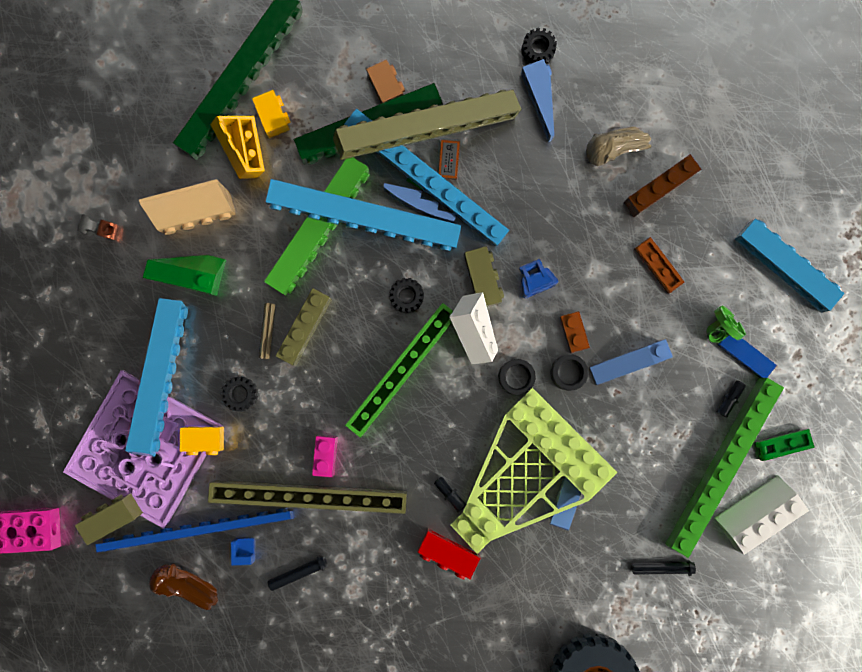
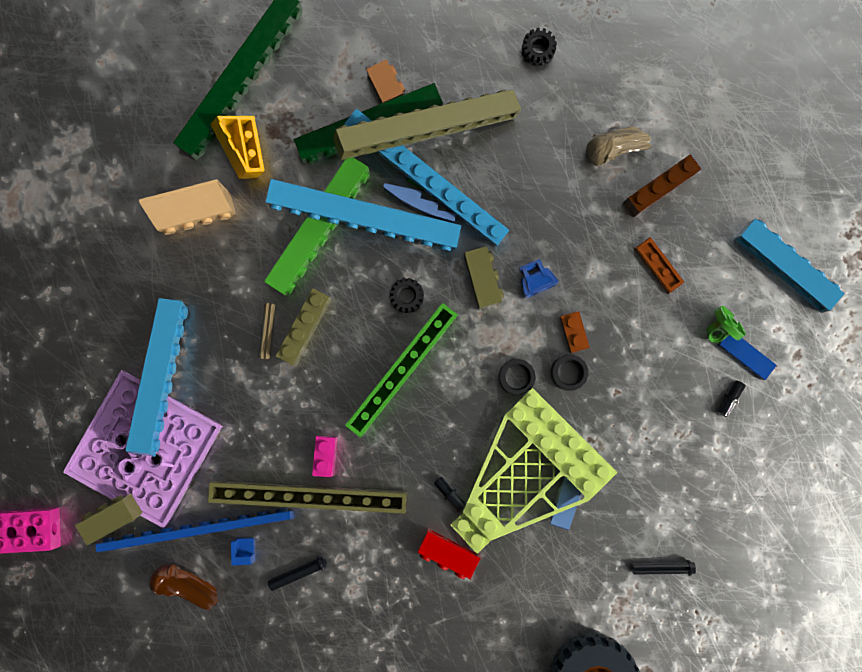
leg [77,214,118,240] -> none
green wedge [143,255,226,296] -> none
yellow brick [180,427,224,455] -> none
black tyre [221,377,258,412] -> none
yellow brick [252,90,291,138] -> none
tile [439,140,460,180] -> none
white wedge [450,292,498,364] -> none
medium blue slope [521,59,554,142] -> none
medium blue slope [589,339,673,385] -> none
bright green brick [665,378,784,558] -> none
white slope [714,475,809,555] -> none
green plate [755,429,815,461] -> none

